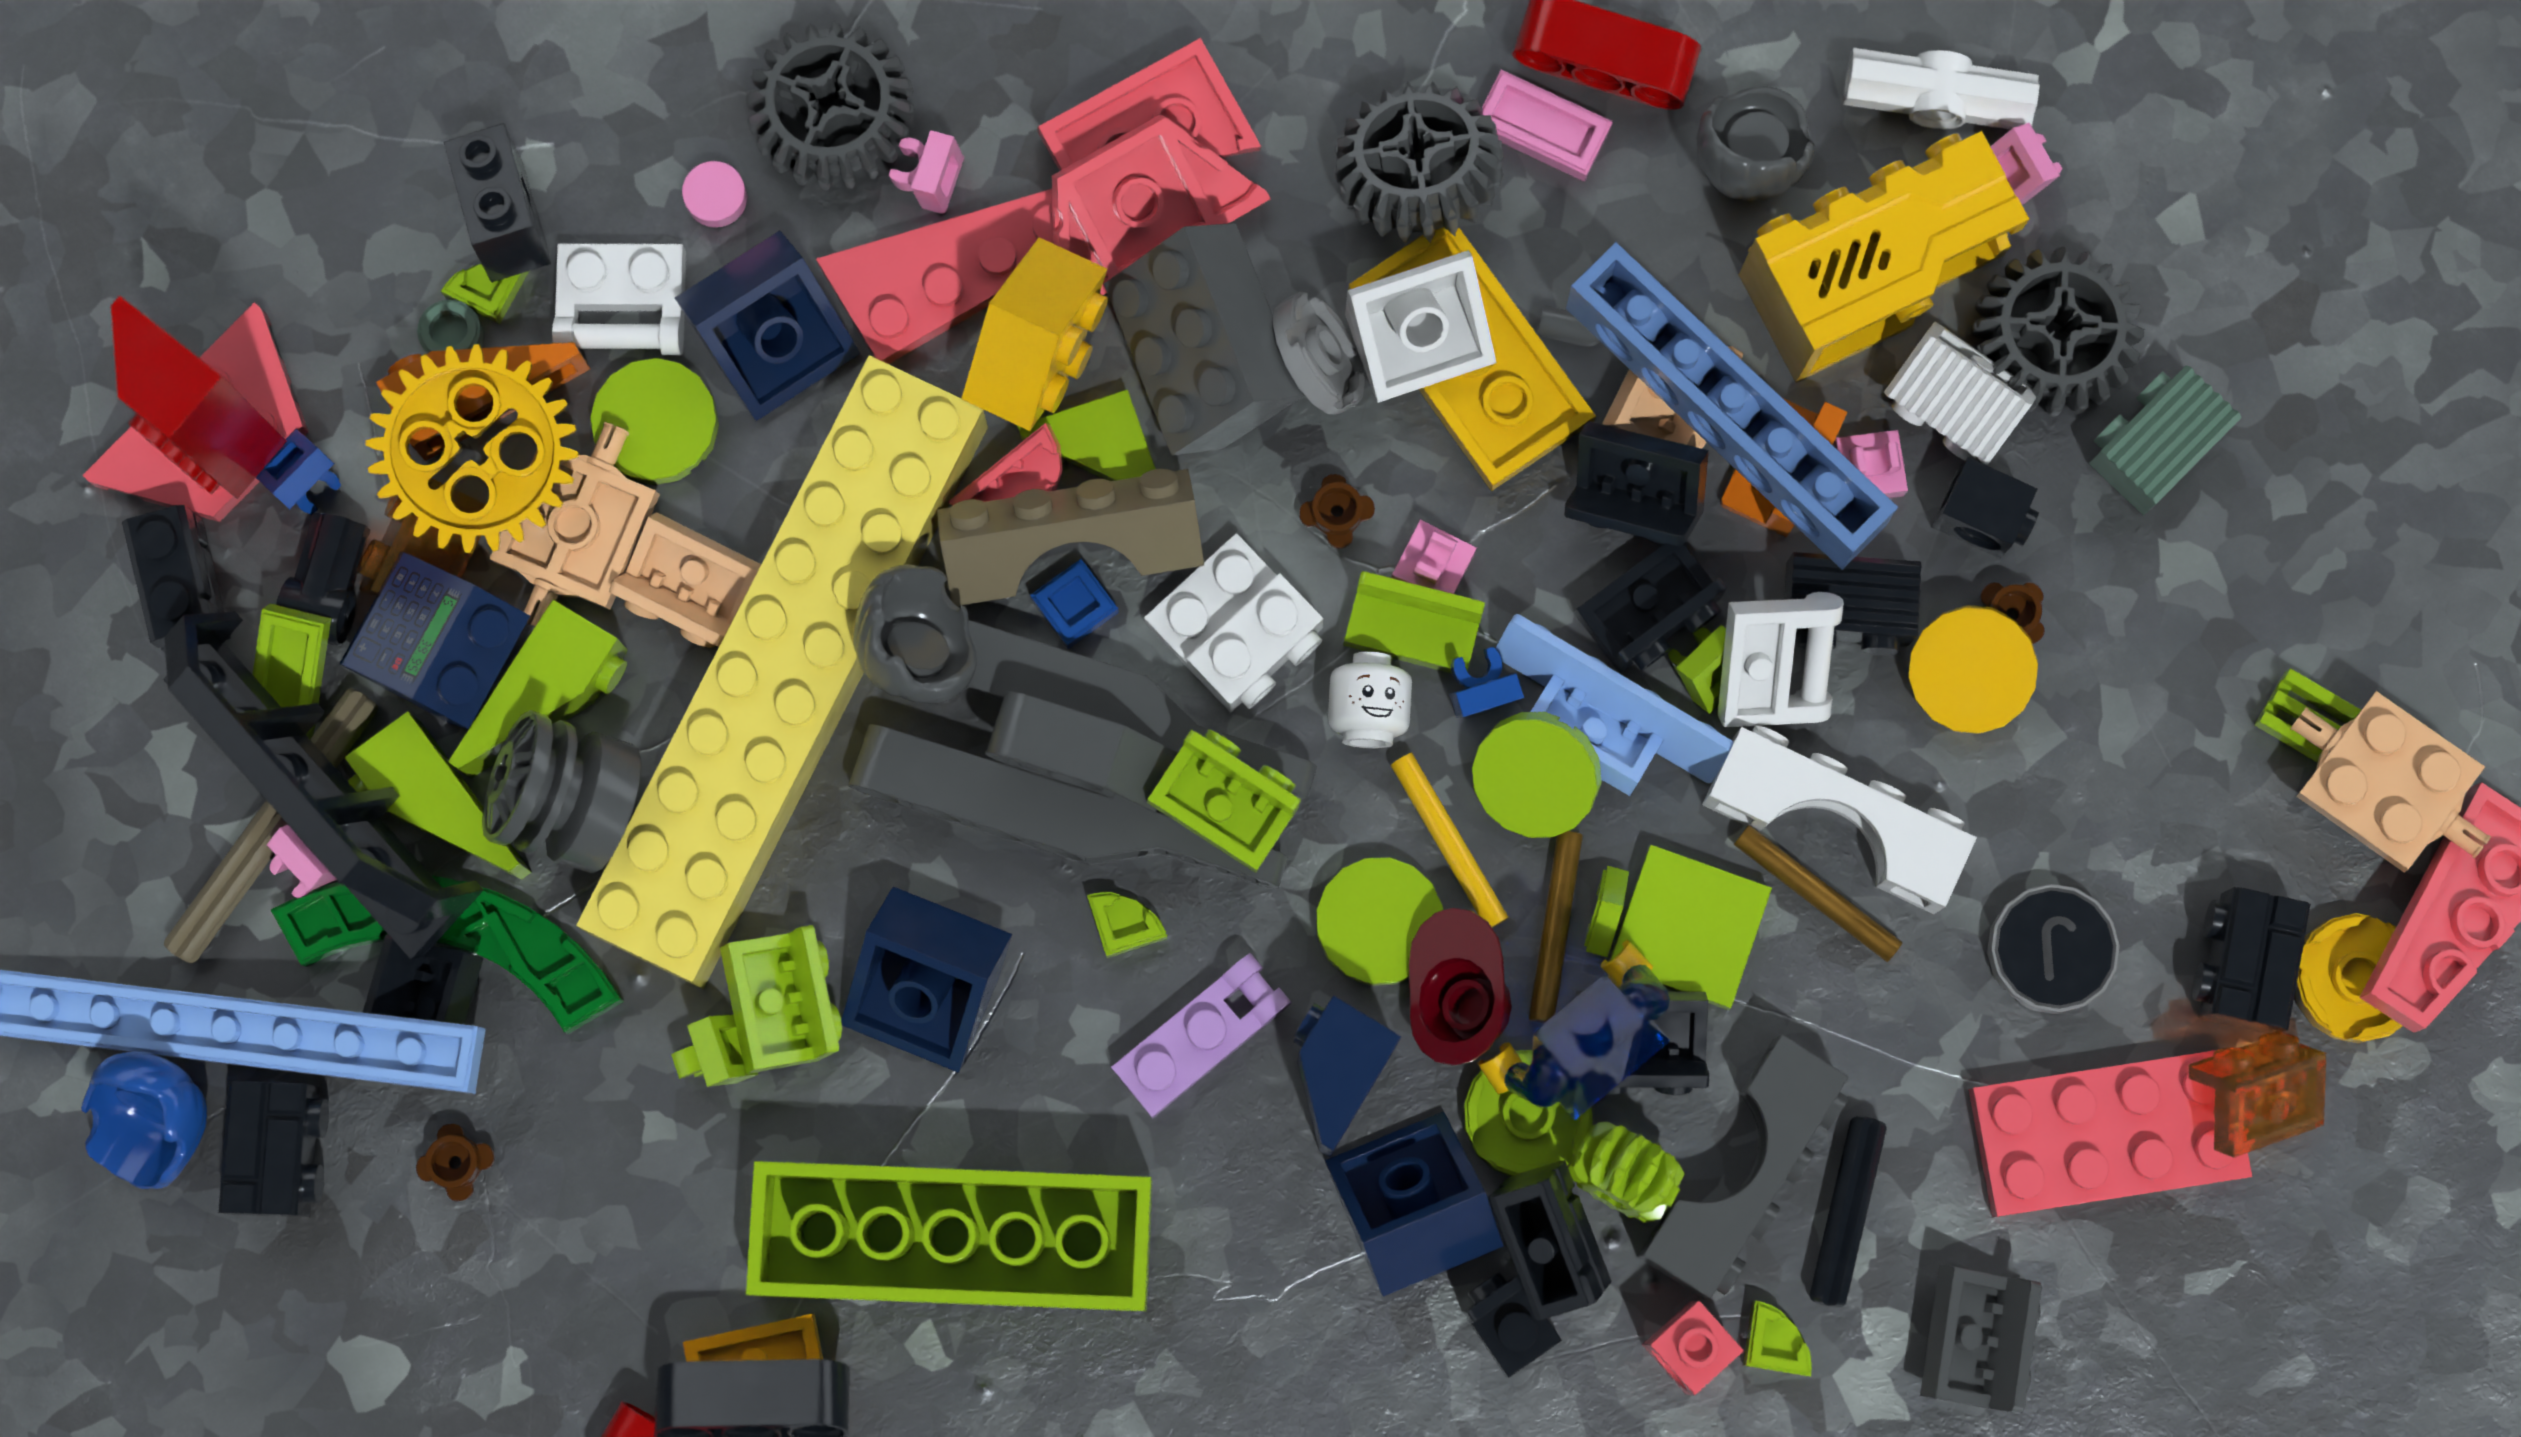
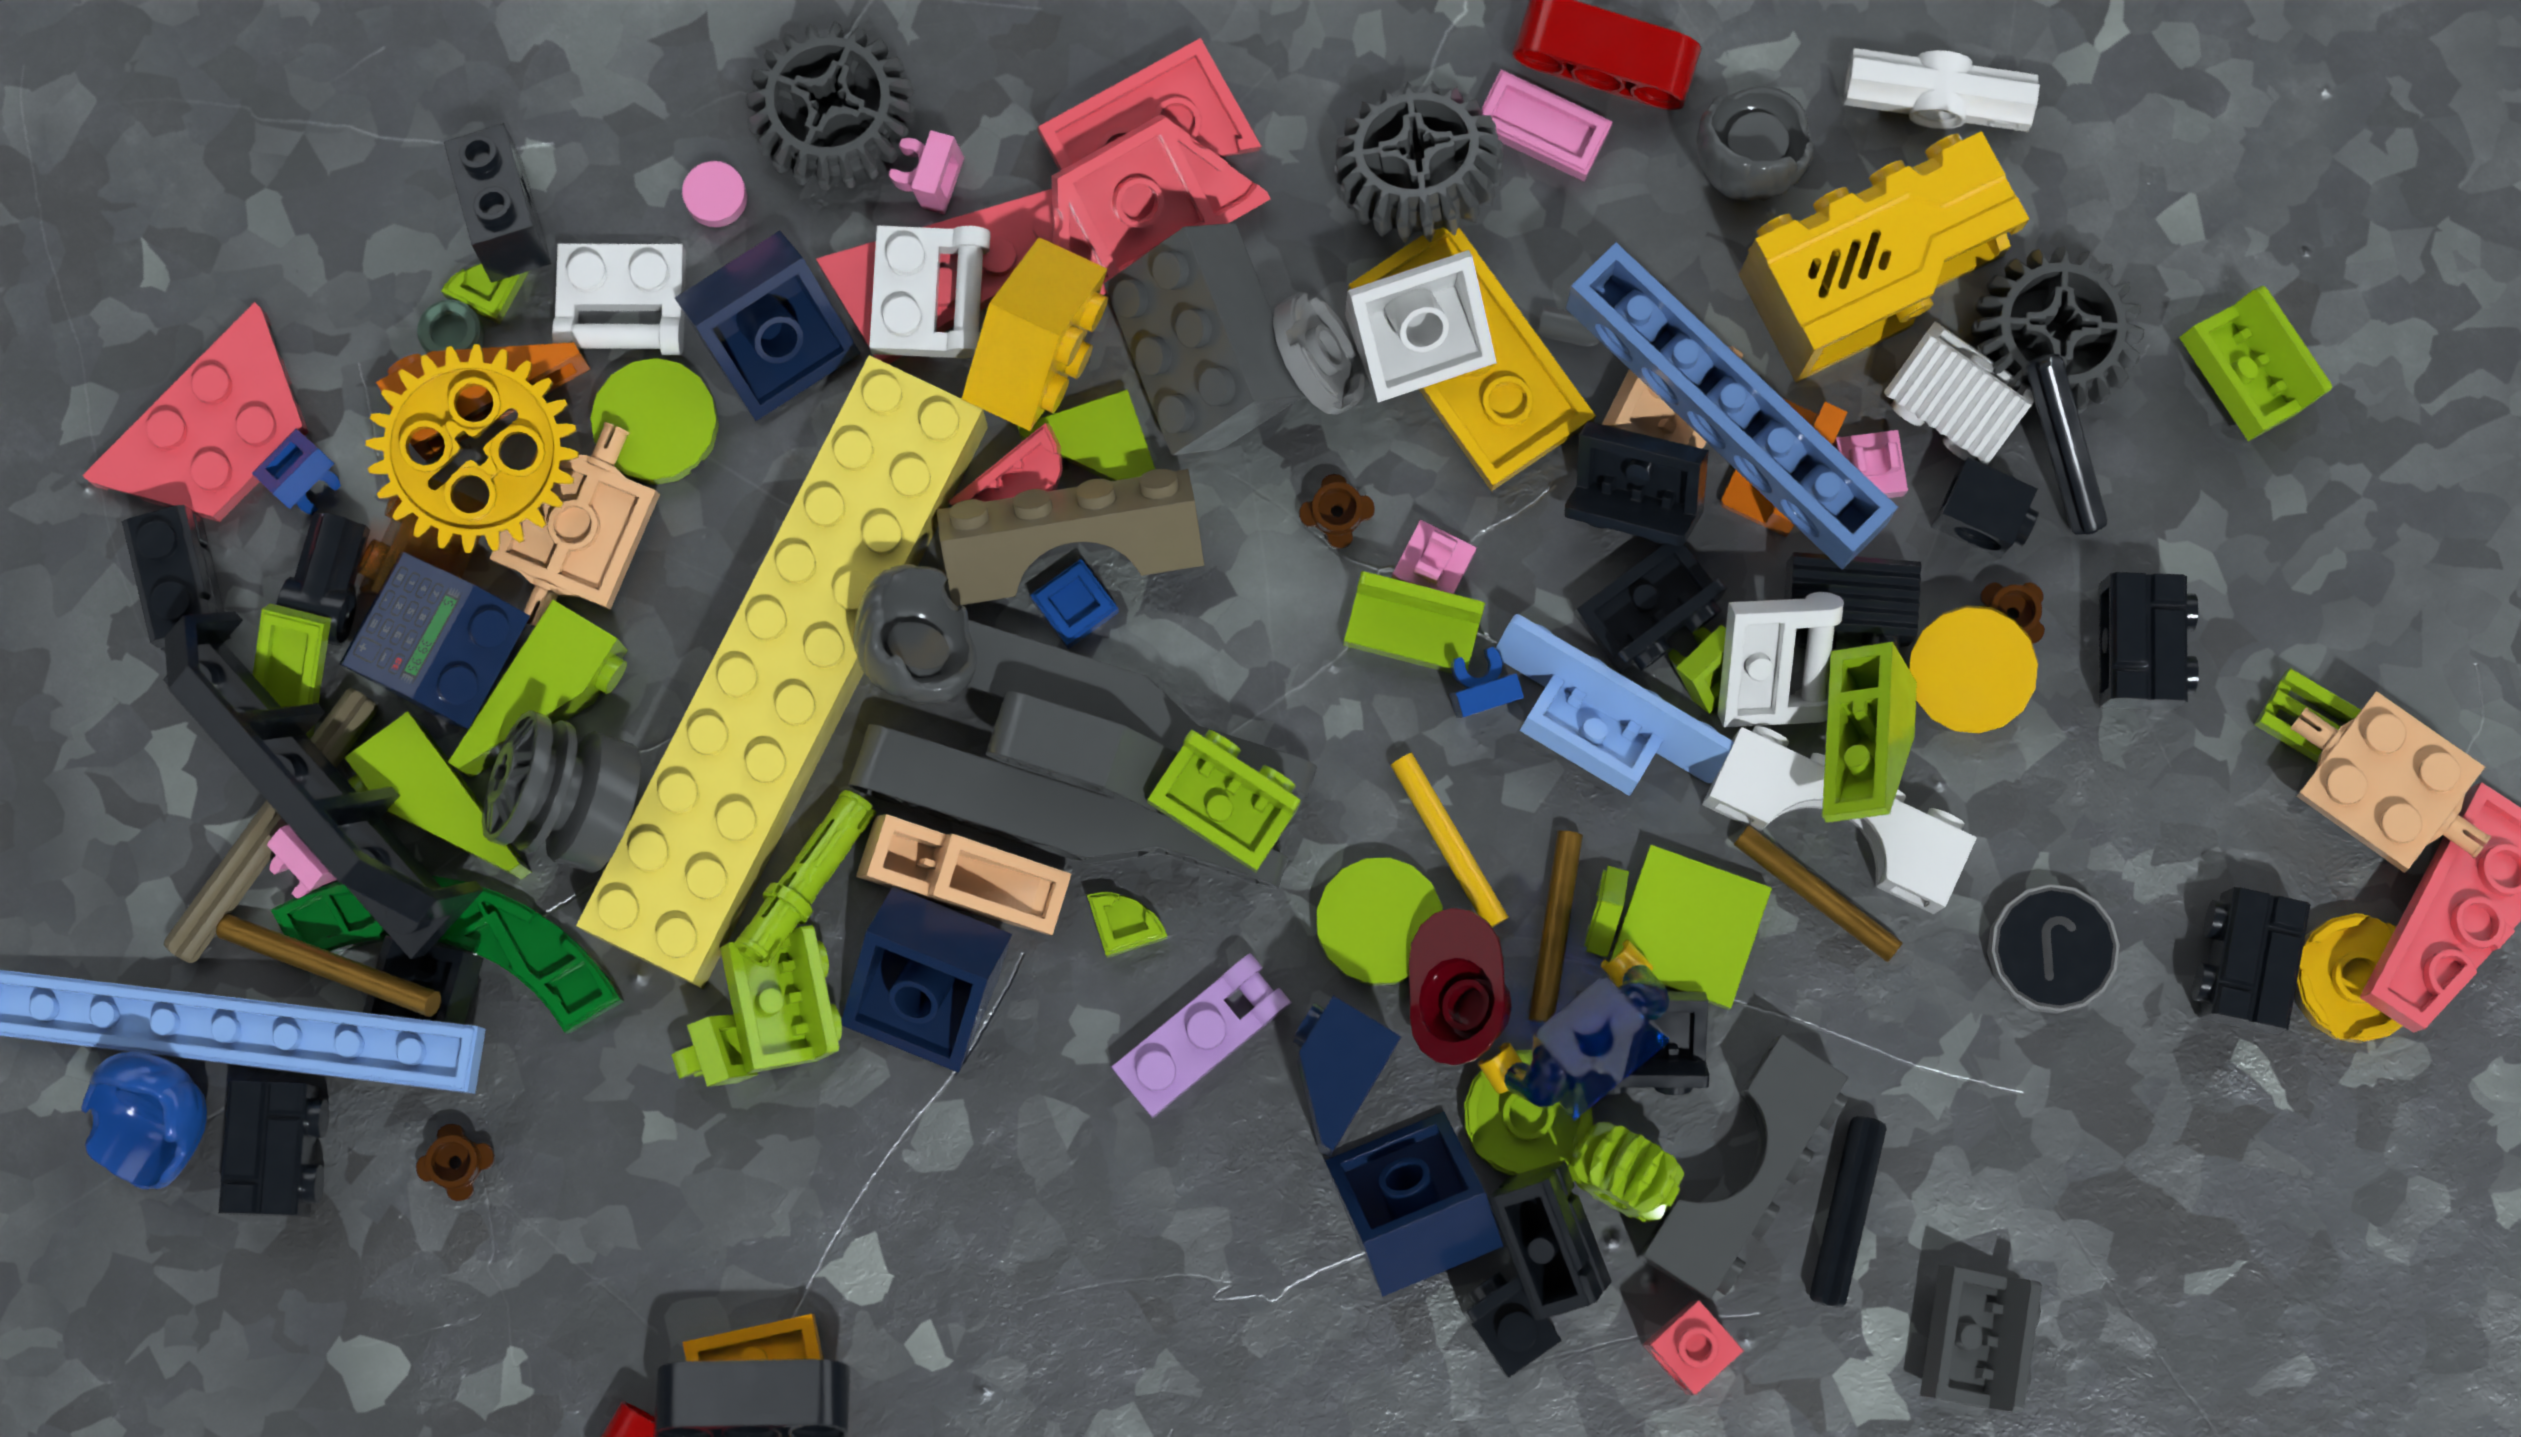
red slope [111,295,287,499] -> none
light nougat bracket [609,512,761,648] -> none
lime brick [746,1161,1153,1312] -> none
white plate [1144,533,1324,713] -> none
white head [1328,652,1412,748] -> none
lime tile [1472,712,1602,838] -> none
lime tile [1743,1300,1812,1377] -> none
coral plate [1968,1048,2252,1218] -> none
bright pink tile [1990,123,2062,205] -> none
sand green brick [2089,365,2242,516] -> none
clear orange bracket [2188,1032,2326,1158] -> none
none -> pearl gold bar [216,914,441,1017]
none -> lime pin [734,790,876,968]
none -> light nougat slope [856,814,1072,935]
none -> white plate [869,226,991,358]
none -> lime slope [1822,642,1917,823]
none -> black axle [2025,354,2108,535]
none -> black brick [2099,572,2199,711]
none -> lime bracket [2179,285,2332,442]

